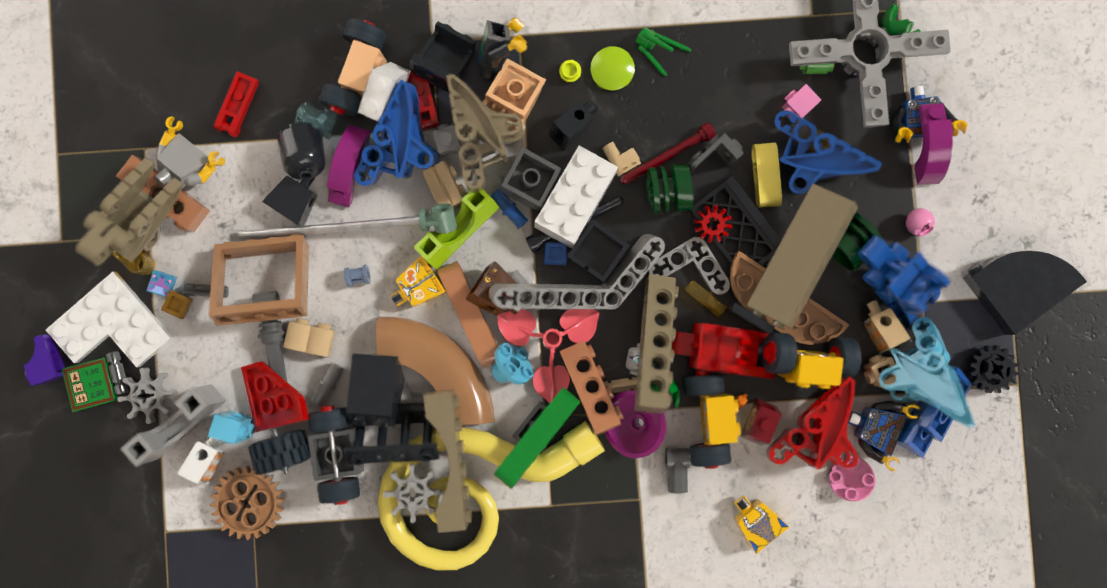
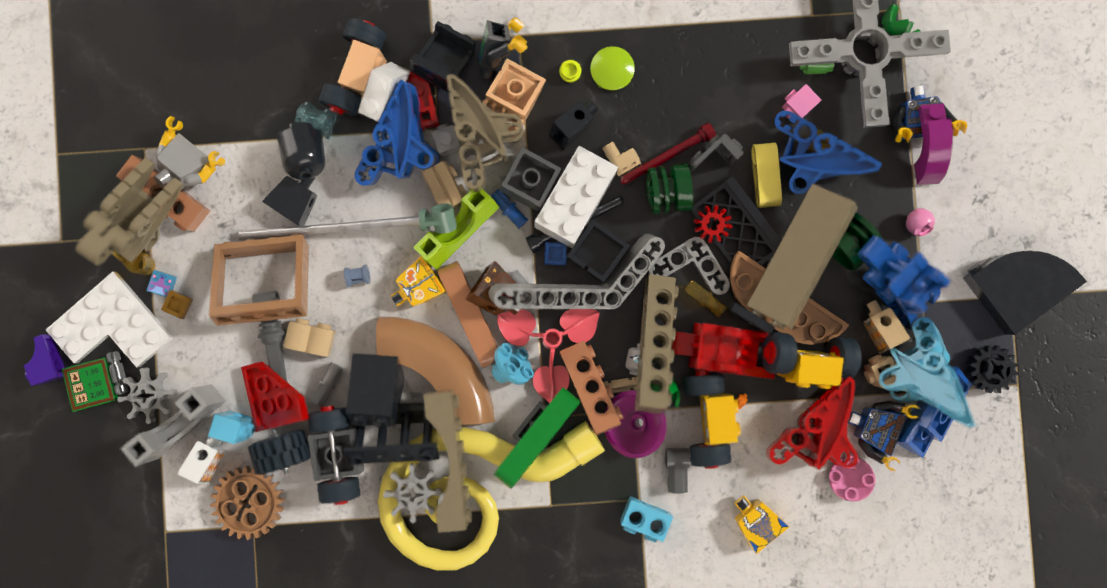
dark grey axle [183,283,229,298] -> none
red plate [214,71,260,138] -> none
magenta arch [327,125,371,208] -> none
green plant [635,27,691,76] -> none
dark red torso [740,398,782,445] -> none
none -> medium azure brick [620,496,673,543]

